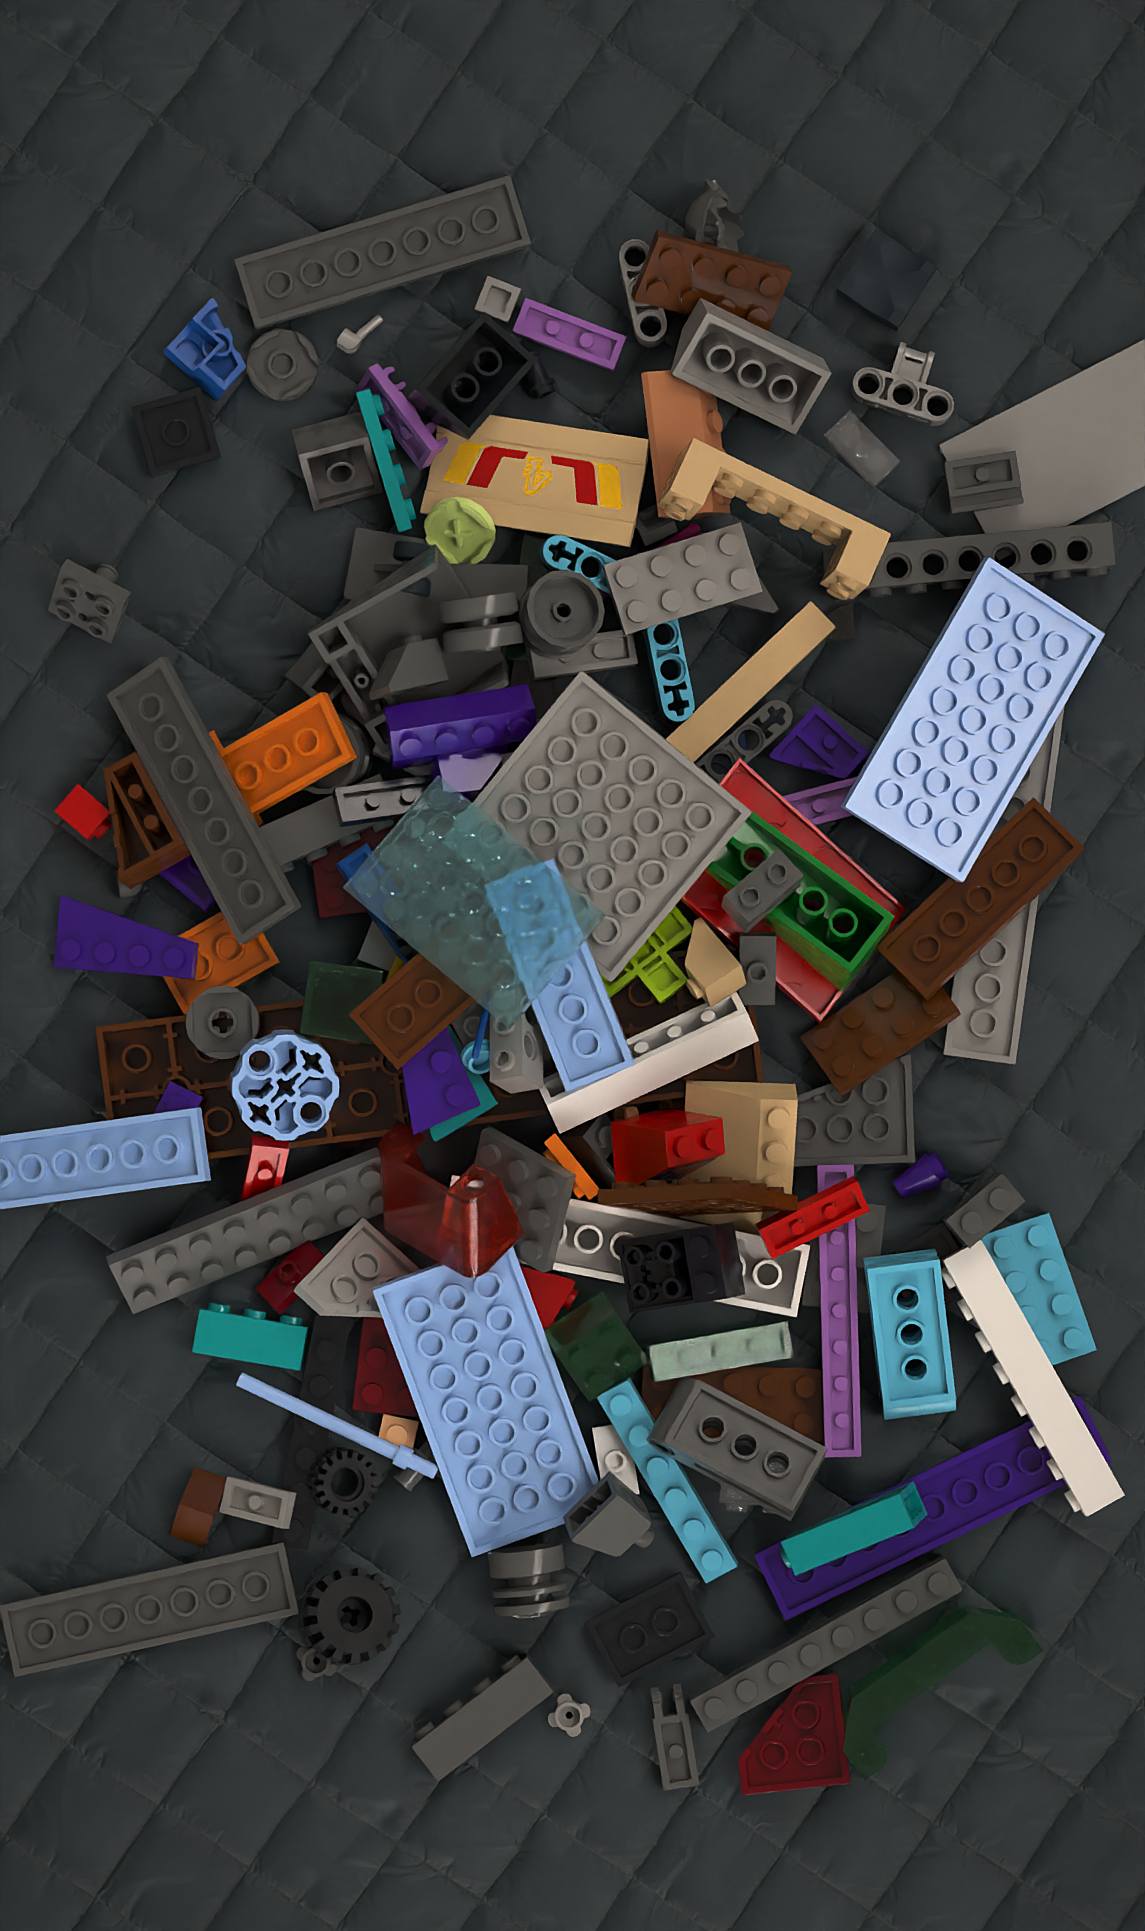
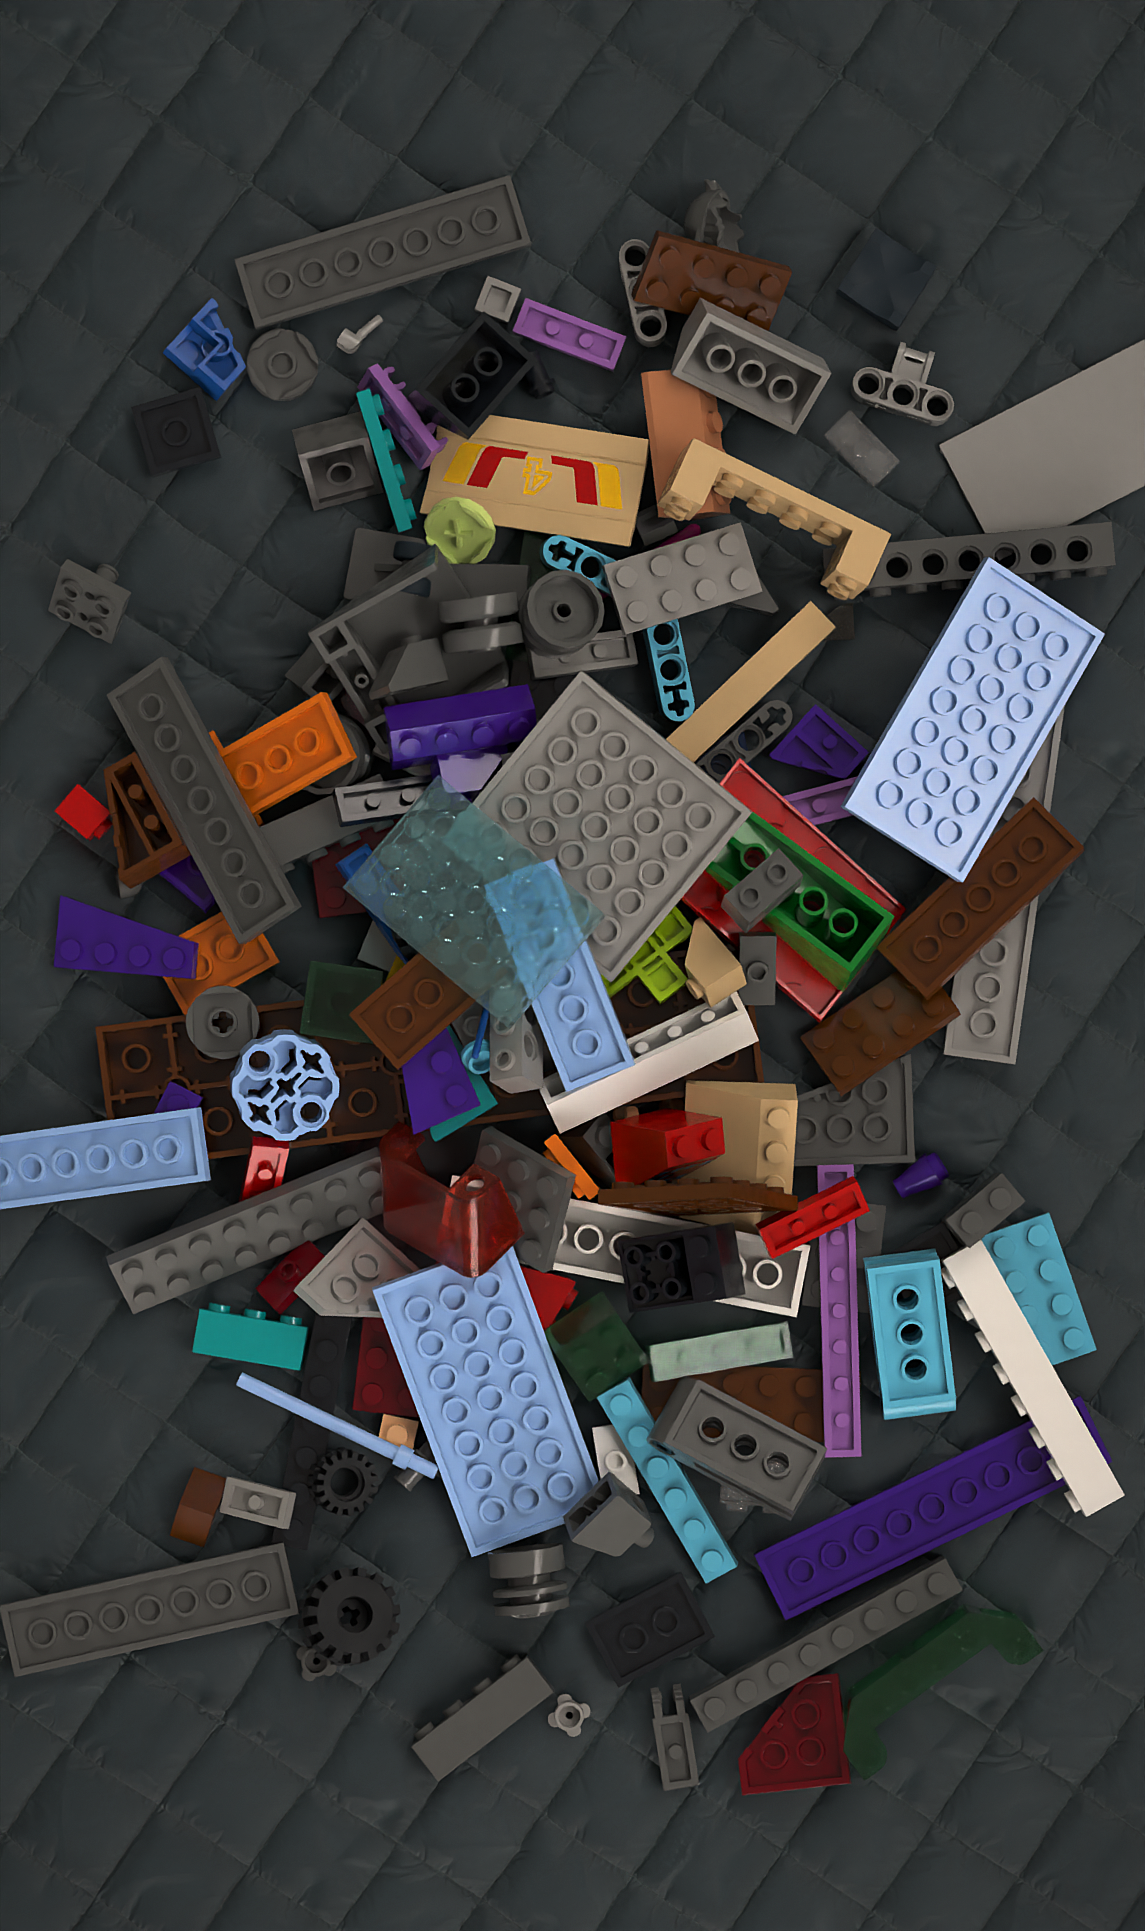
teal slope [780,1481,928,1576] -> none
dark grey plate [943,451,1024,515] -> none

